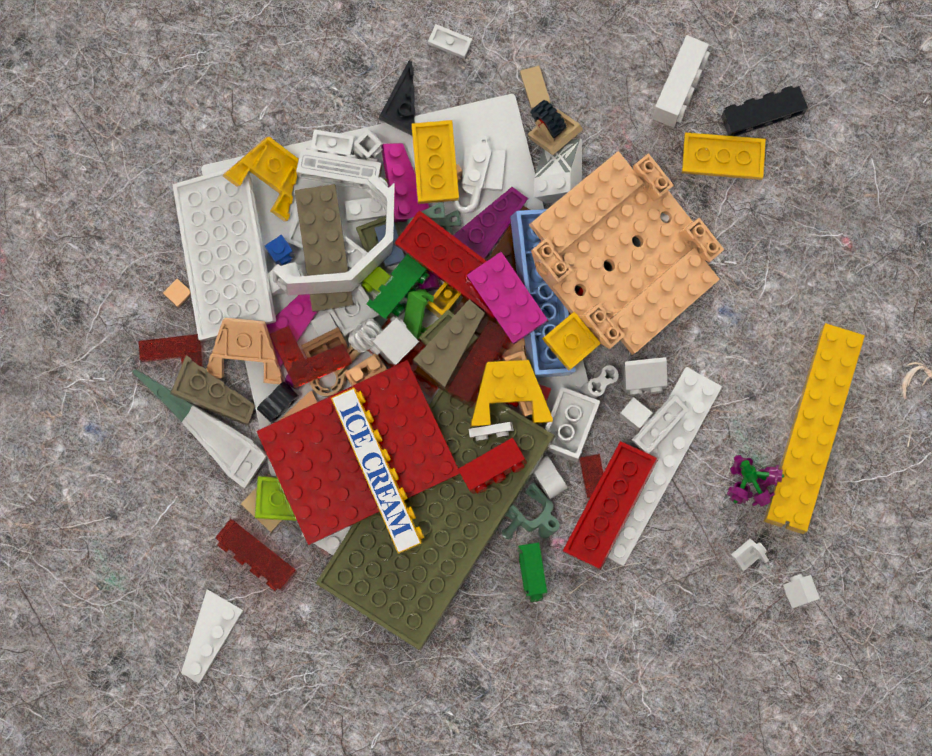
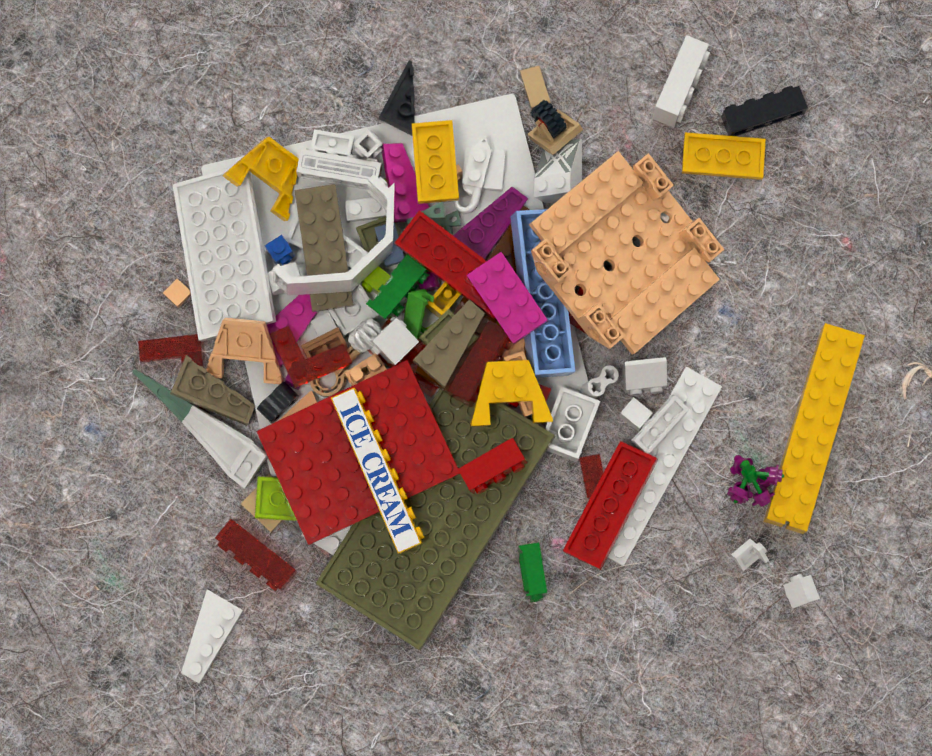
white plate [428,24,472,59] -> none
white plate [469,422,514,441] -> none
sand green piece [502,483,560,539] -> none
white axle [533,455,567,499] -> none
yellow plate [542,312,601,371] -> none

